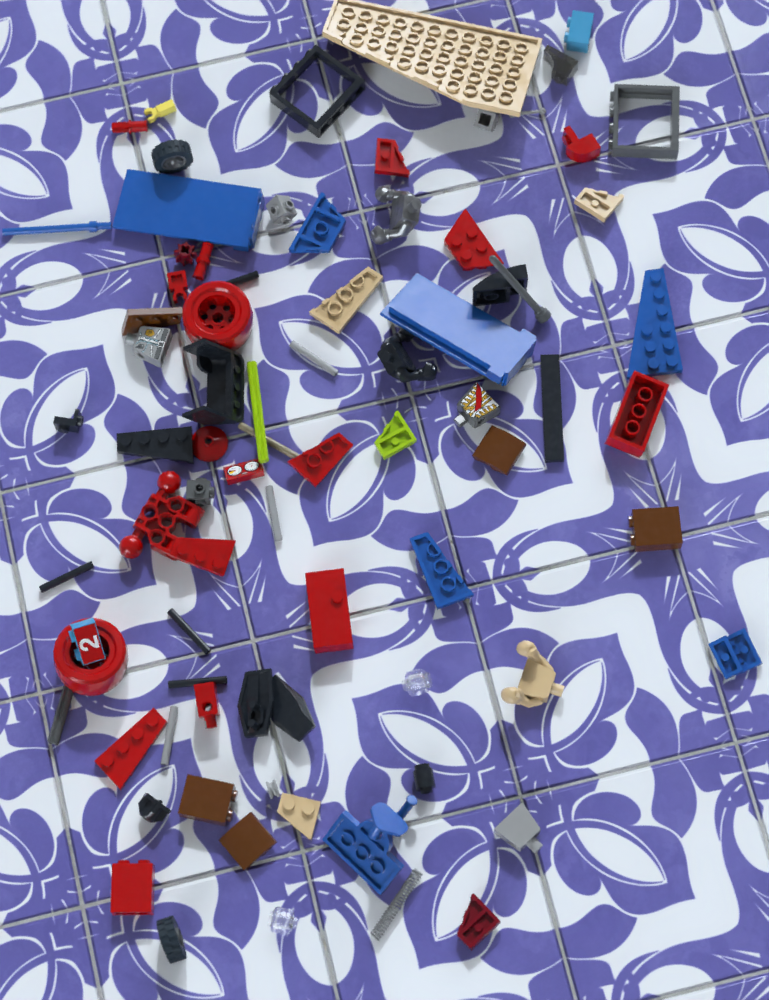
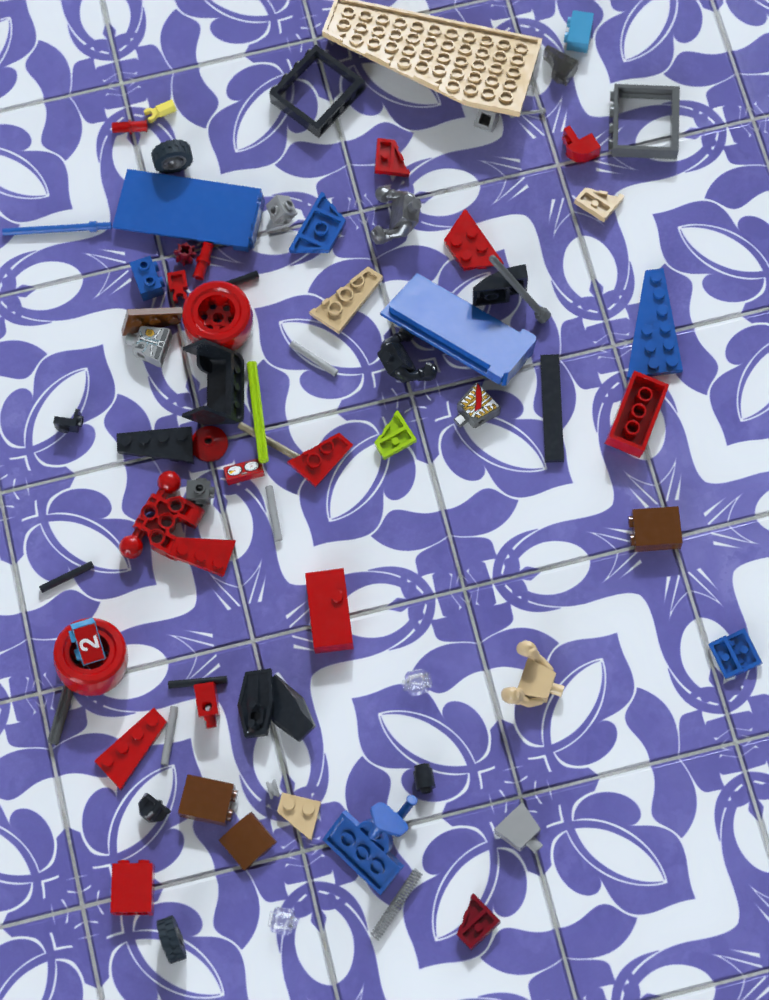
black piece [167,608,211,654] -> none
blue wing [410,532,474,610] -> none
reddish brown slope [472,425,526,475] -> none
none -> blue brick [129,256,165,302]

